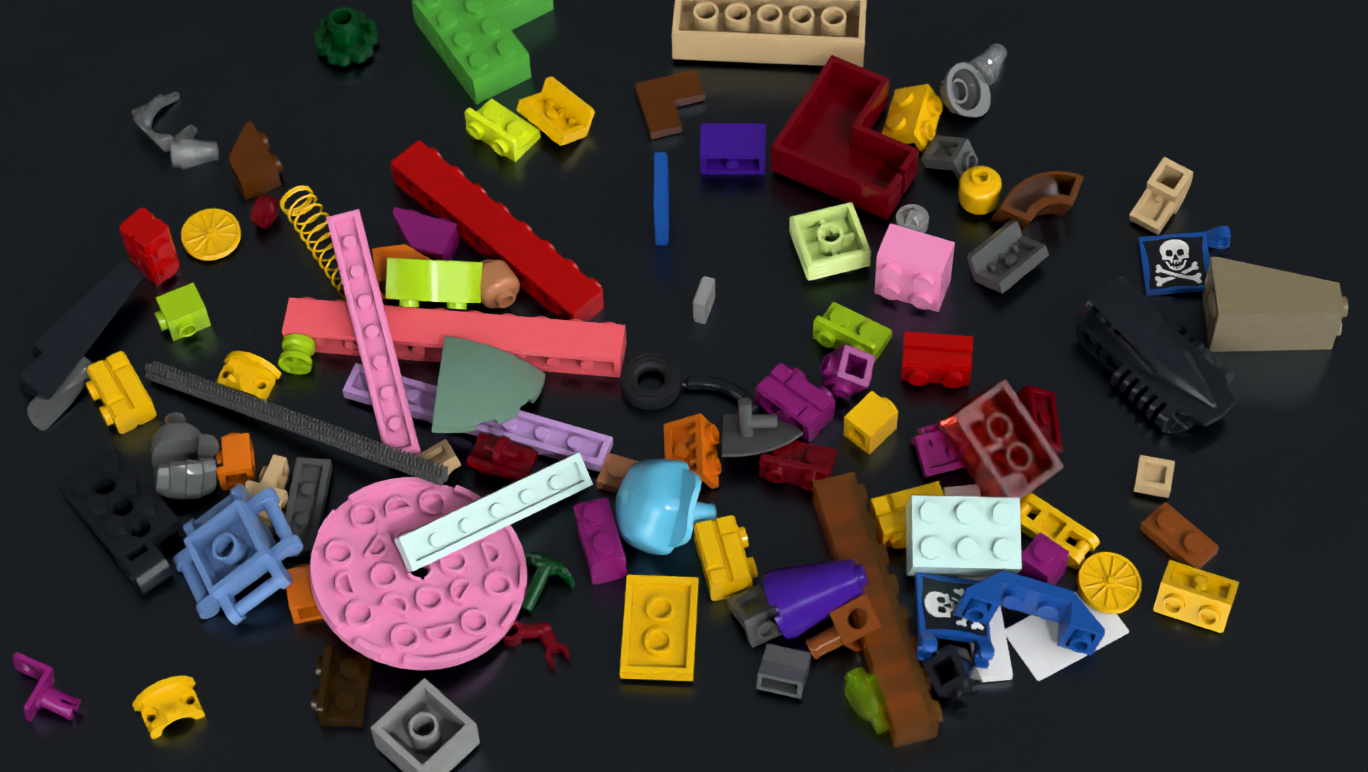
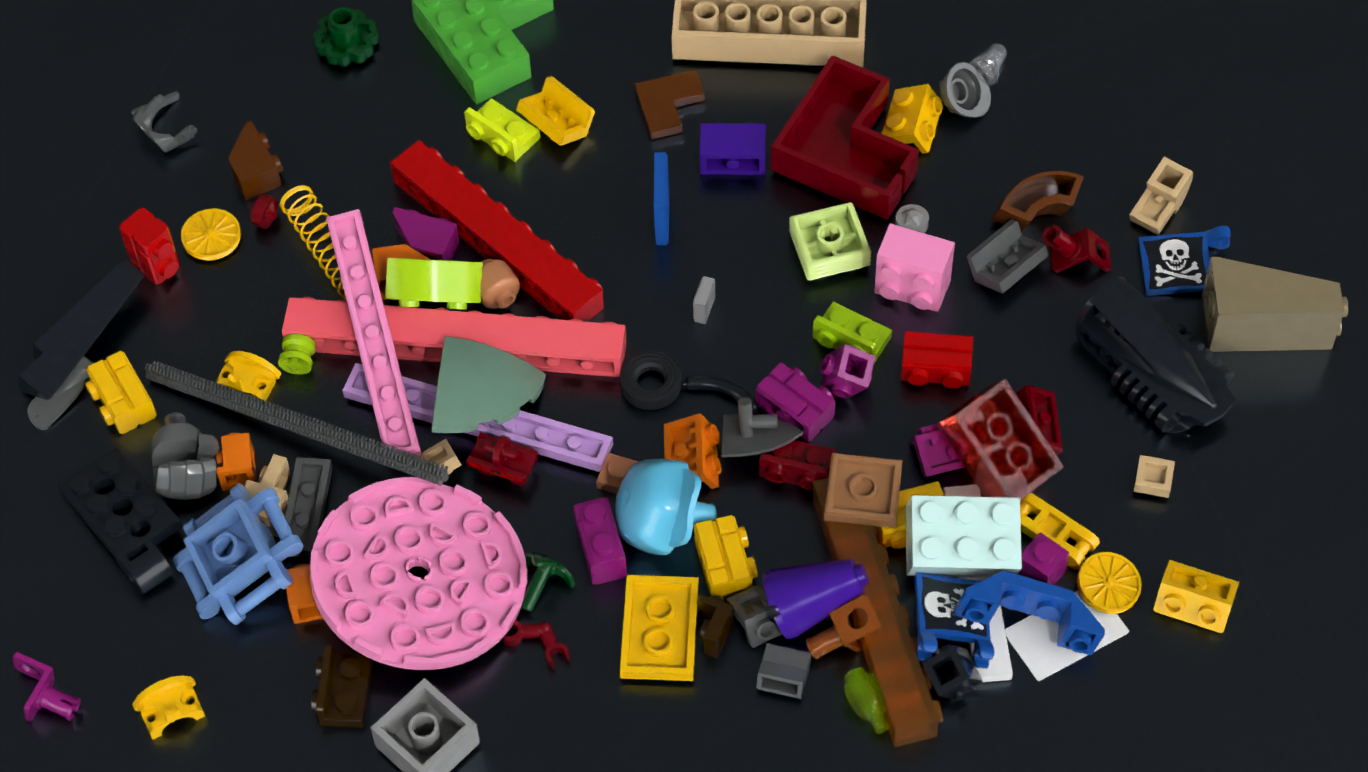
lime brick [154,282,211,341] -> none
clear cone [170,138,218,170] -> none
light aqua plate [394,453,593,572] -> none
yellow brick [843,391,898,455] -> none
dark grey bracket [921,135,978,182] -> none
yellow head [958,166,1002,215] -> none
dark orange plate [1140,502,1219,569] -> none
none -> dark brown bracket [697,595,734,658]
none -> medium nougat tile [824,453,903,528]
none -> dark red bracket [1042,225,1111,273]

